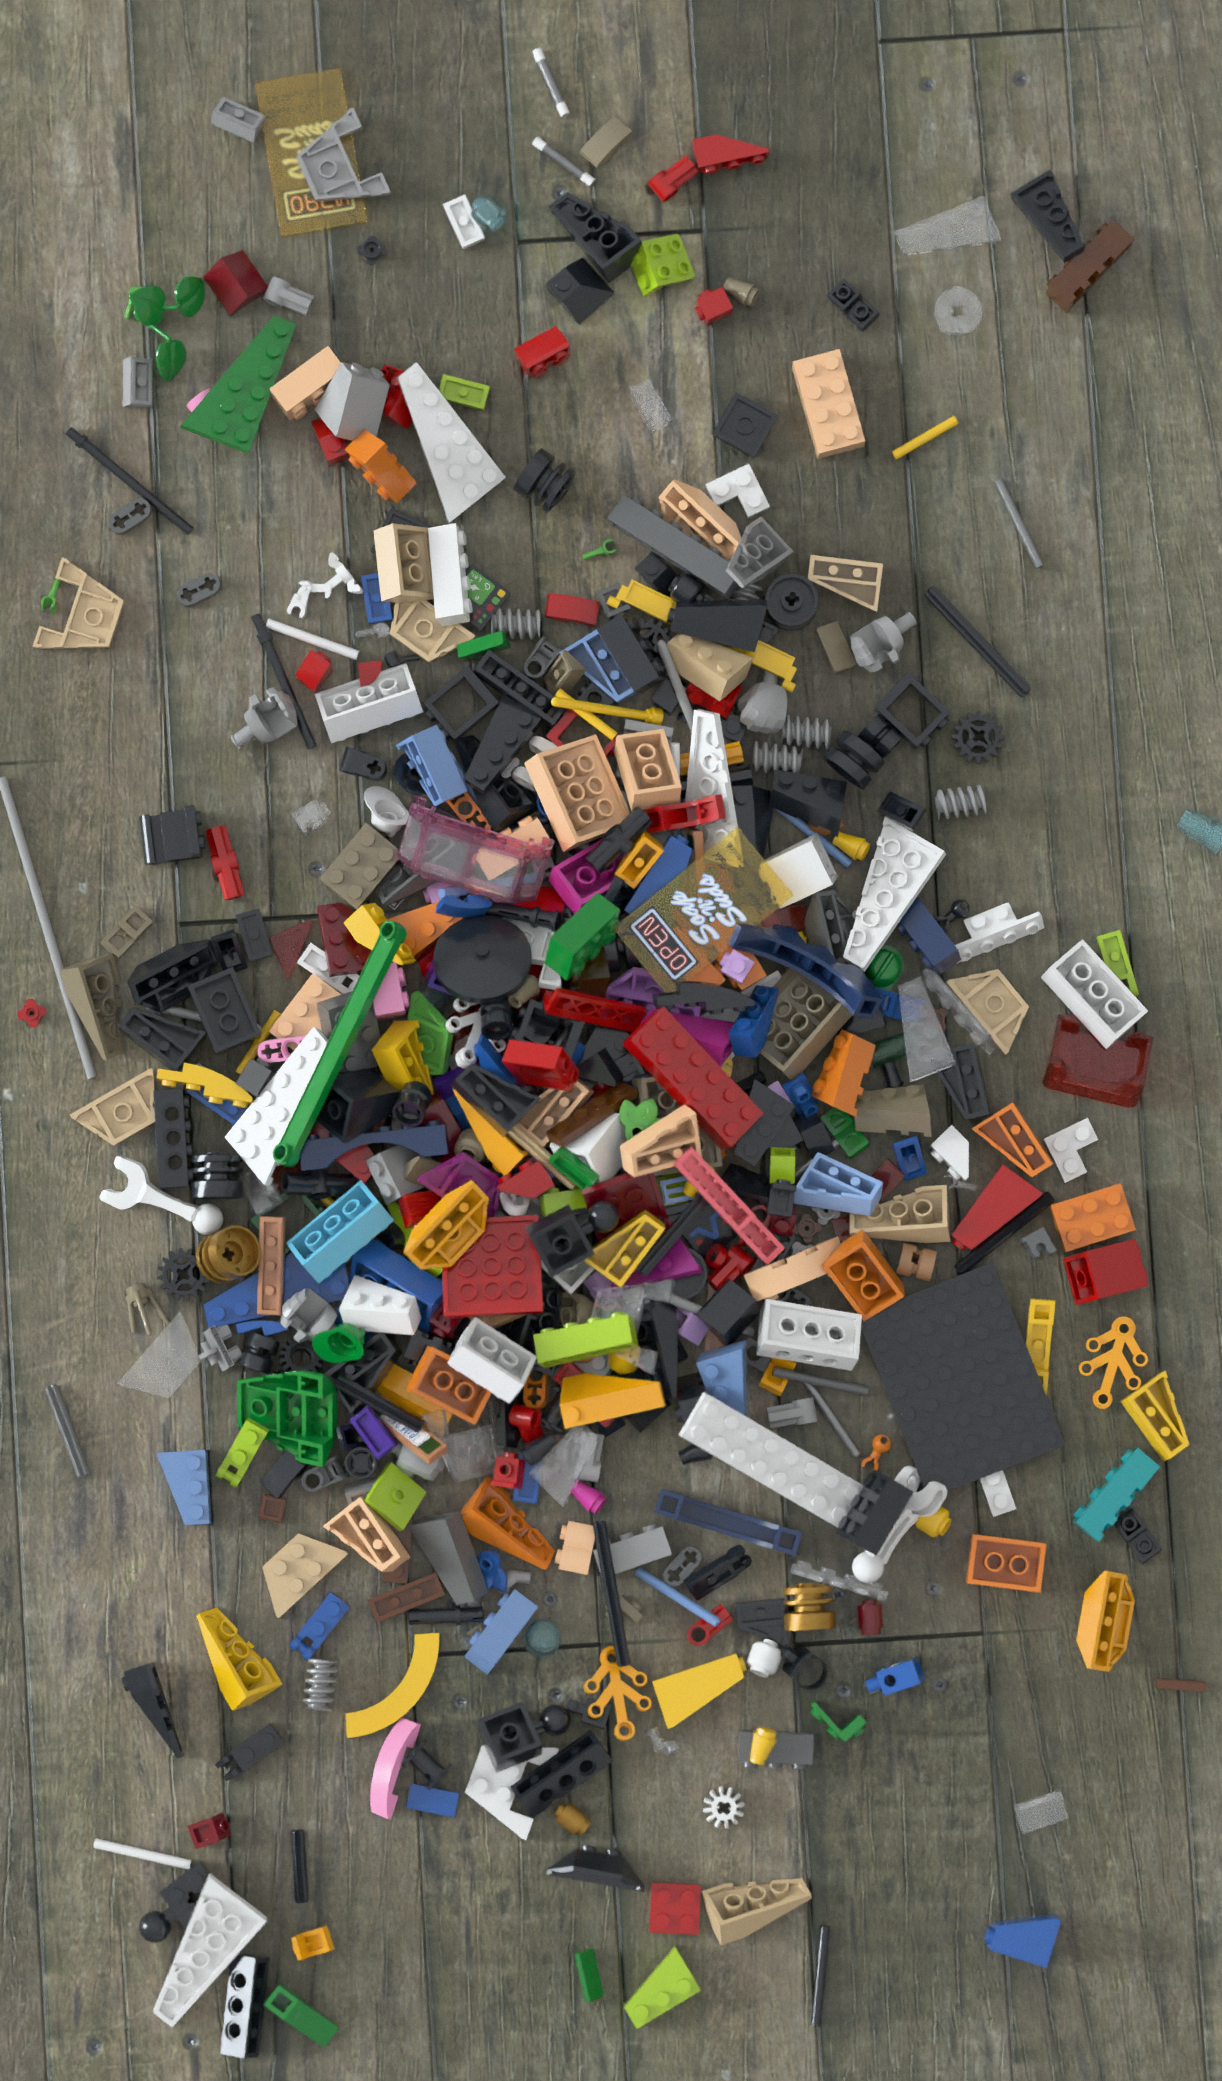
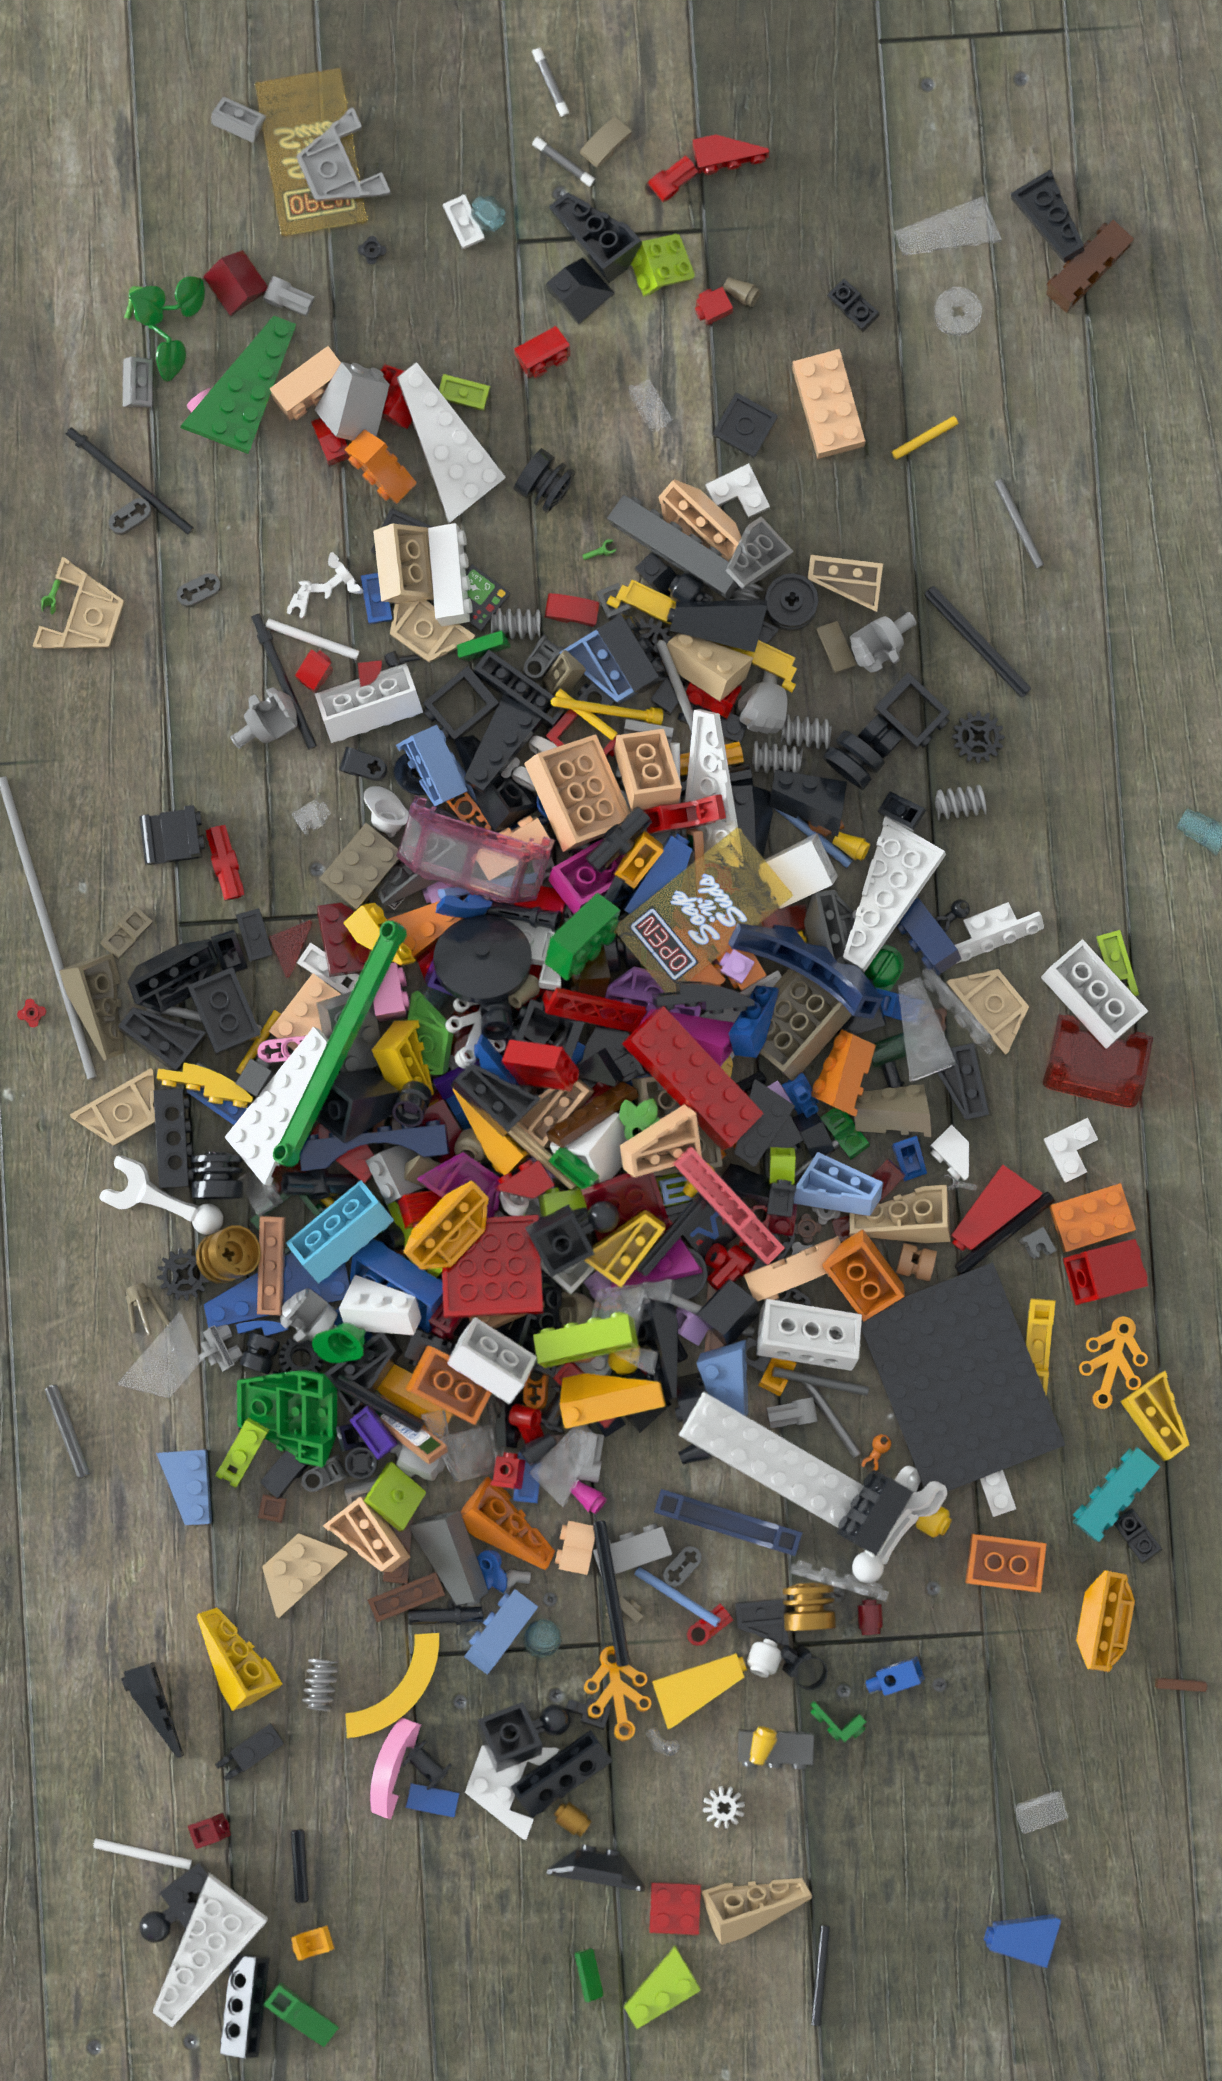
blue plate [289,1592,350,1661] -> none
clear hand [355,623,390,639] -> none
black hinge [683,1544,752,1601] -> none
orange wedge [972,1102,1054,1177] -> none

